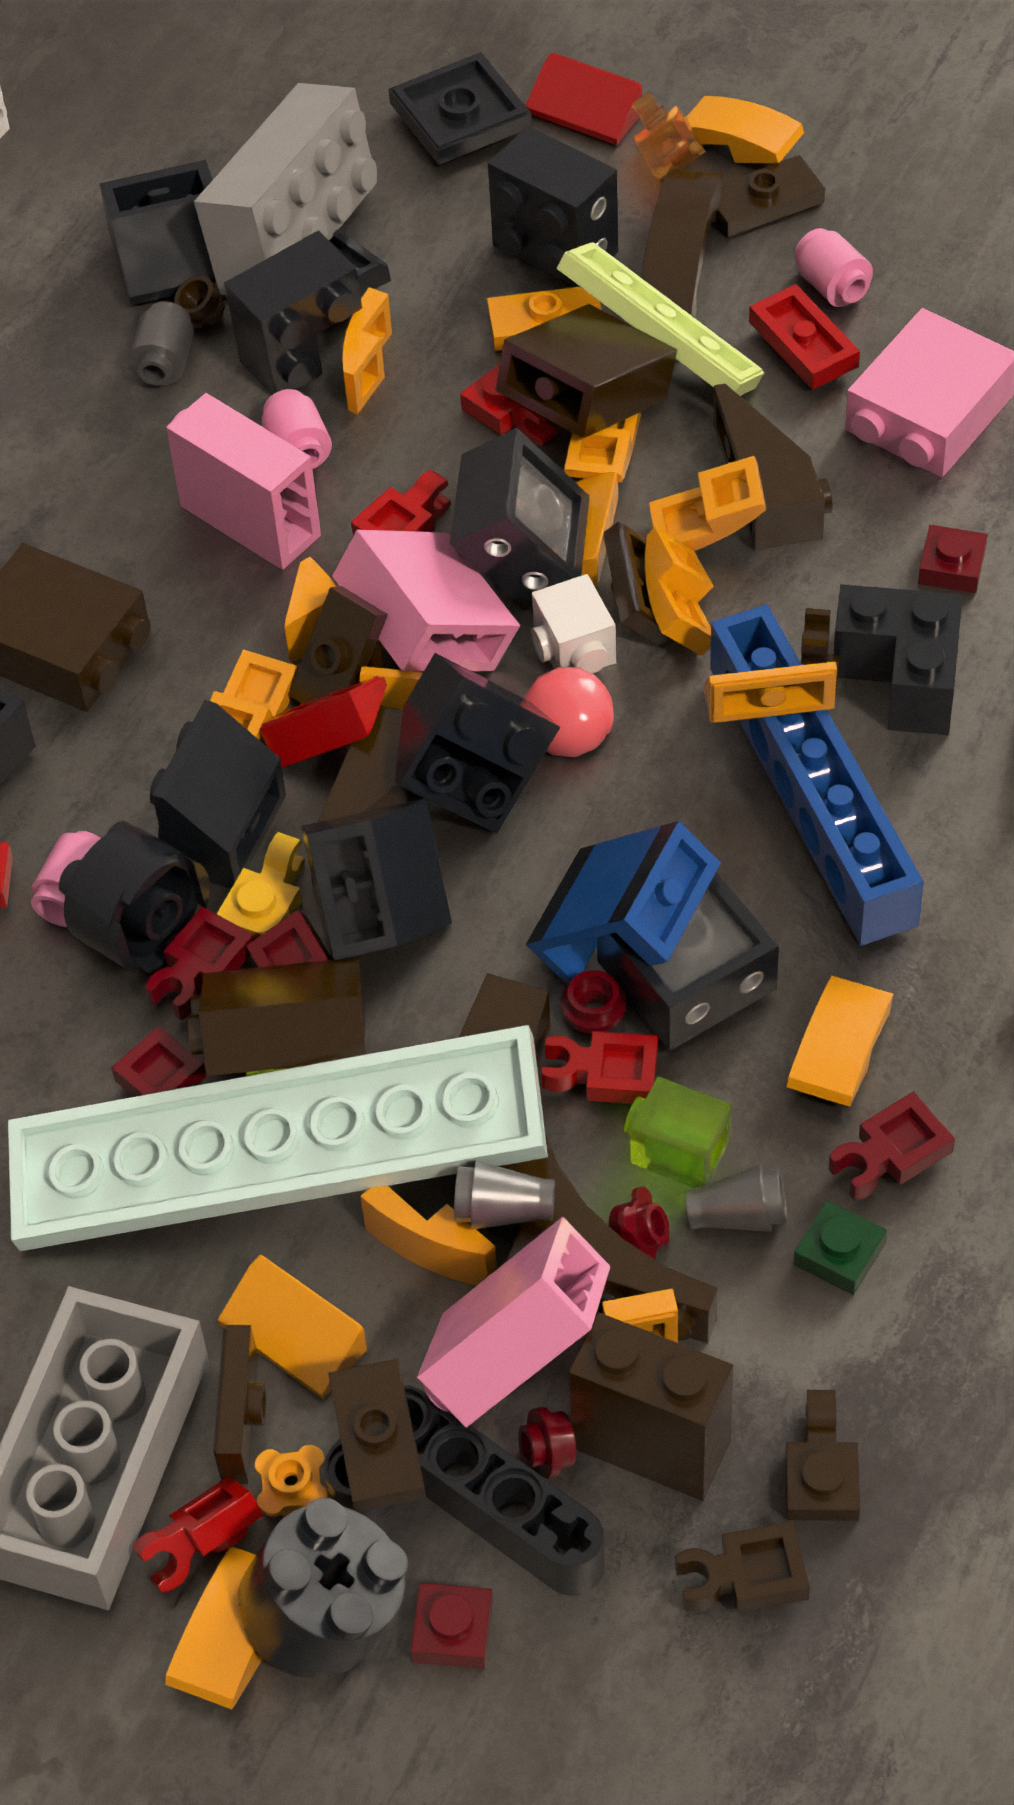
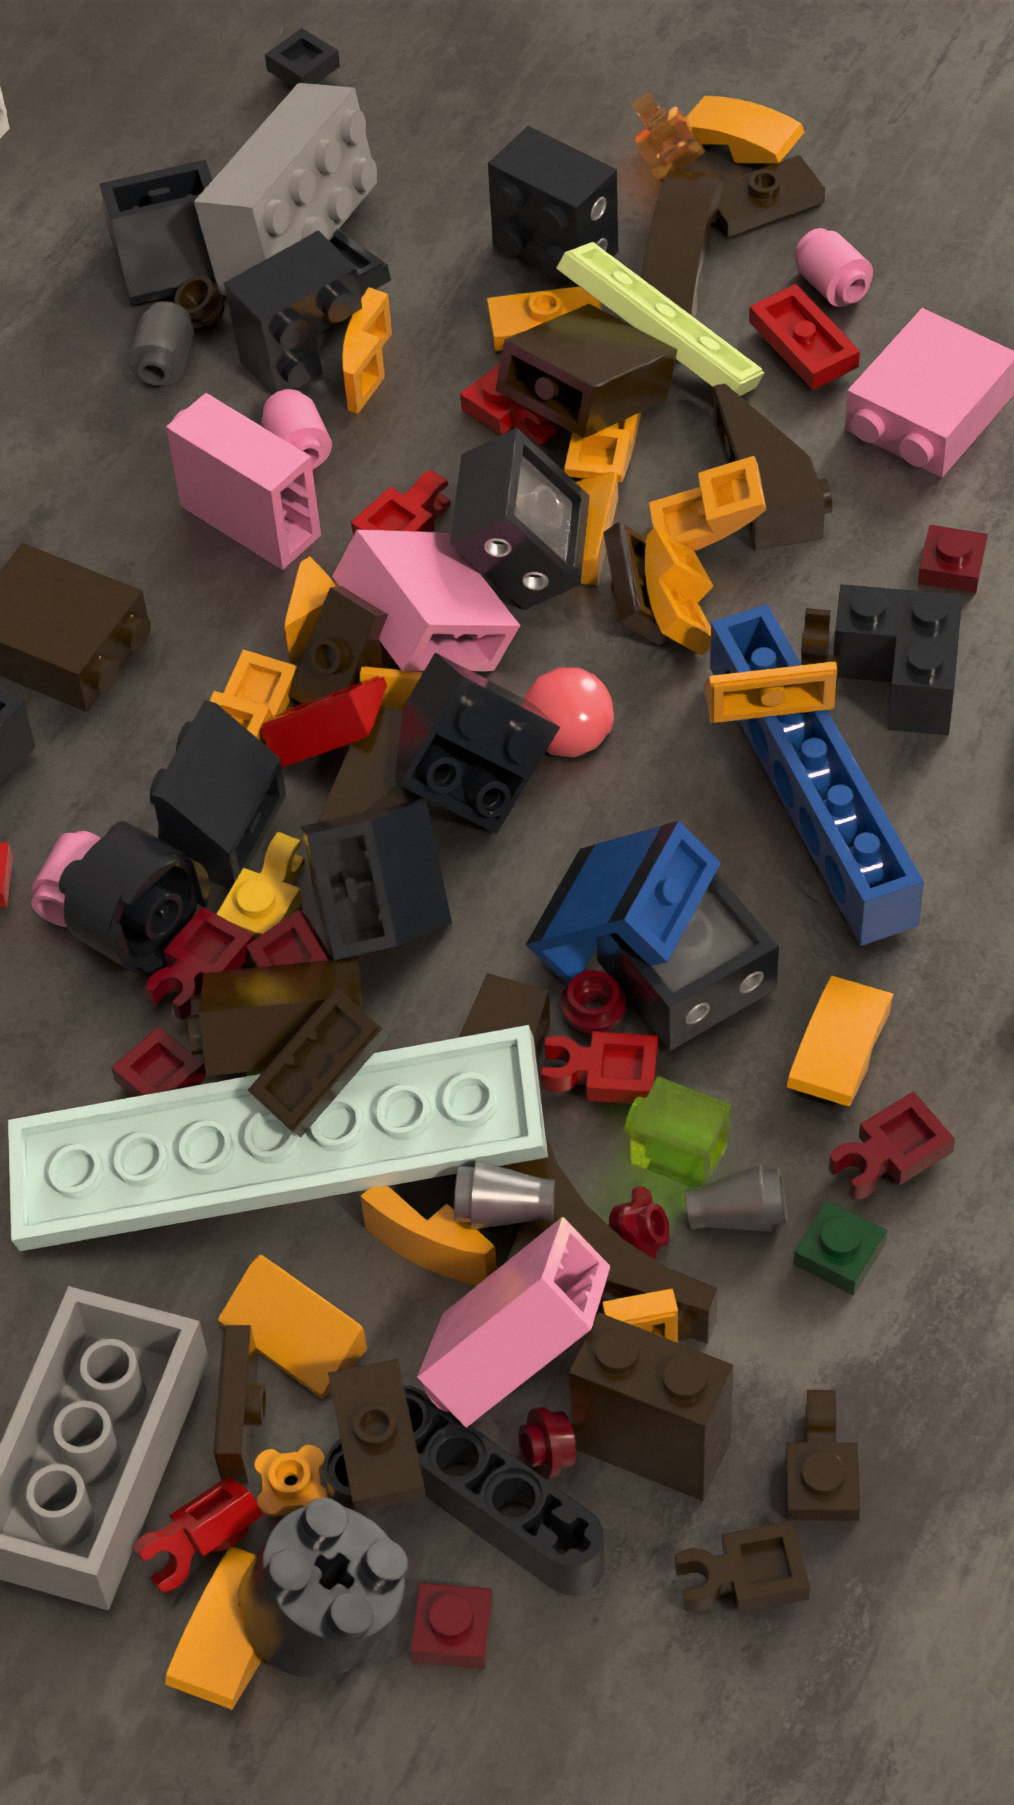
black plate [388,52,532,165] -> none
red slope [525,53,642,145] -> none
white brick [531,574,616,674] -> none
none -> dark brown plate [247,988,390,1137]
none -> black plate [265,28,340,87]

